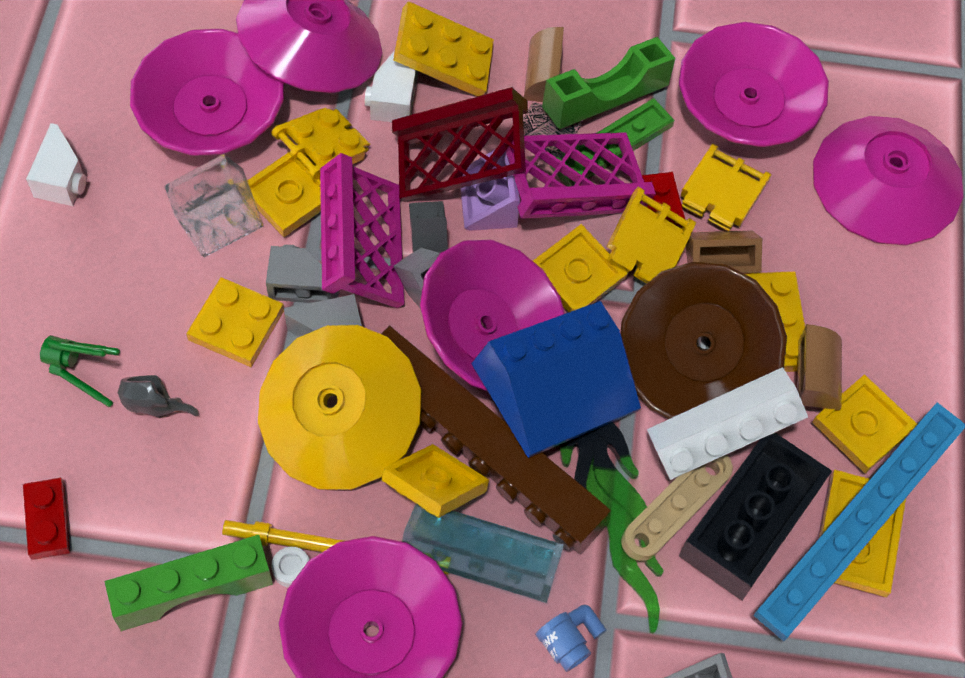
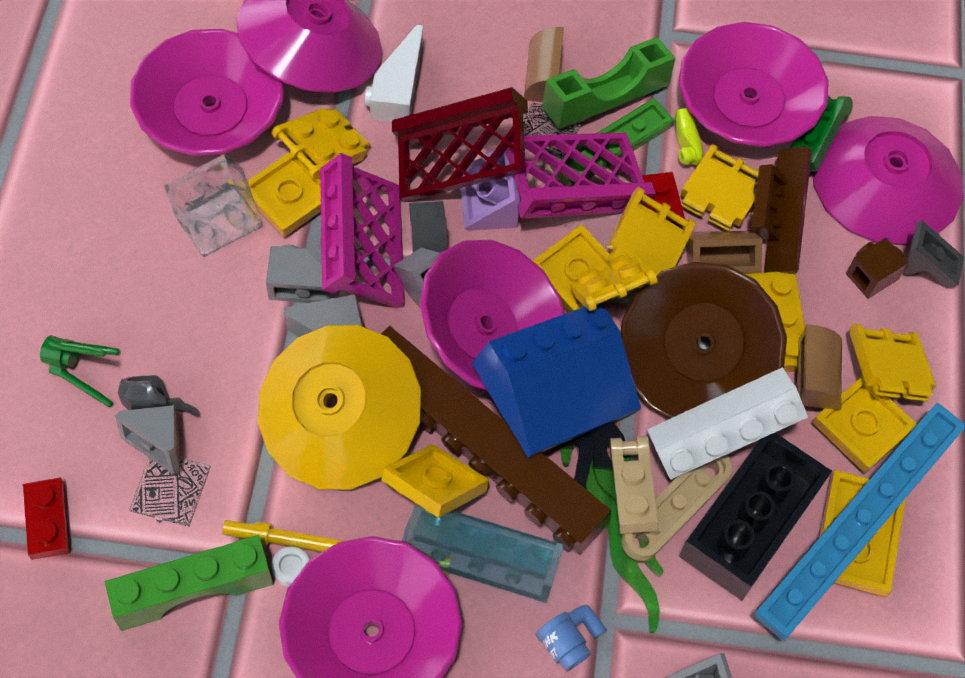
white slope [26,123,86,206] -> none
yellow plate [186,277,284,368] -> none
yellow plate [393,1,494,96] -> none
none -> light grey slope [115,405,180,474]
none -> clear piece [129,454,211,527]
none -> yellow plate [570,254,658,312]
none -> tan plate [610,436,658,534]
none -> neon yellow arm [675,107,703,165]
none -> reddish brown bracket [751,146,812,274]
none -> green plate [789,96,853,171]
none -> reddish brown brick [846,238,909,299]
none -> yellow plate [850,324,936,402]
none -> dark grey slope [903,220,964,288]

